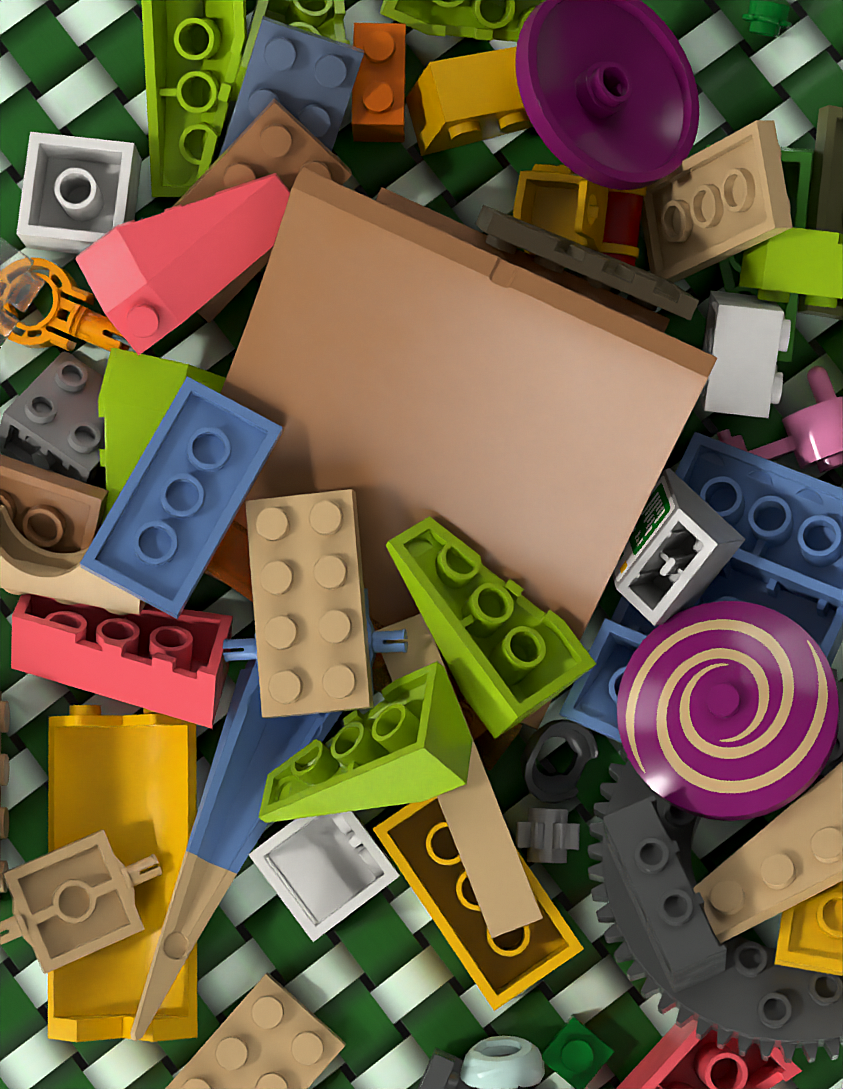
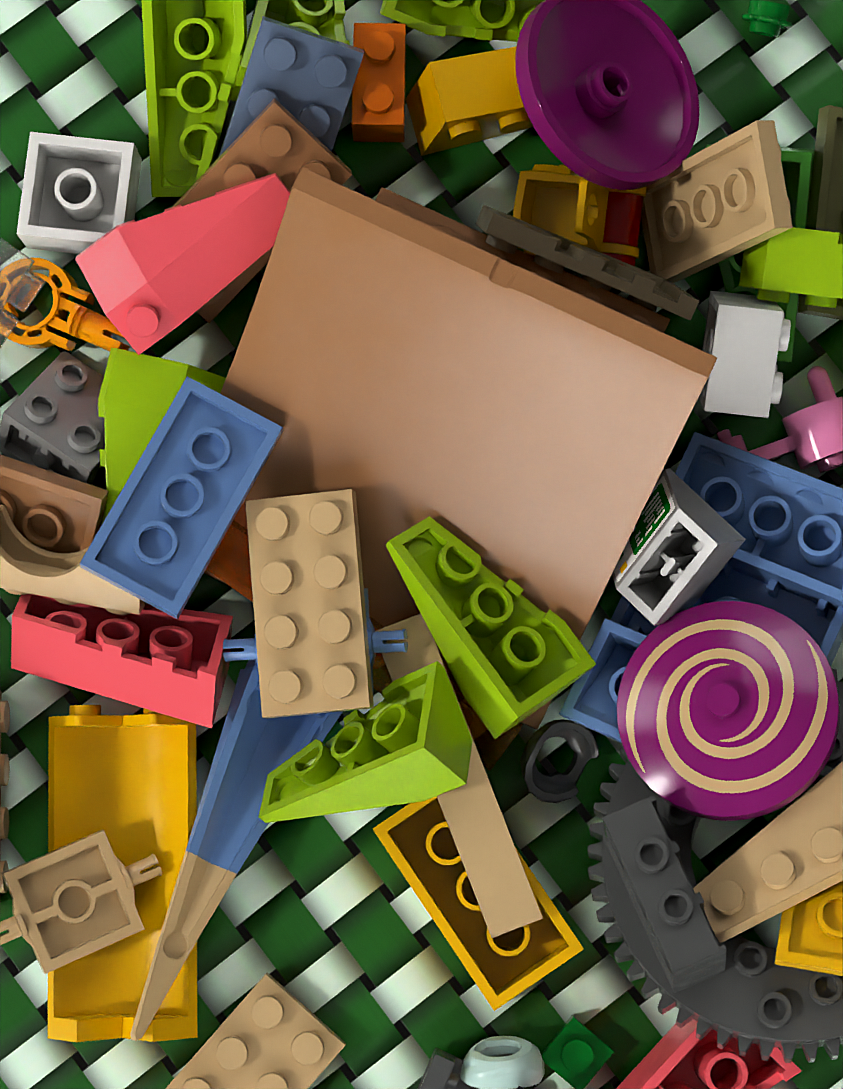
white piece [248,811,401,942] -> none
light grey gear [515,808,580,863] -> none

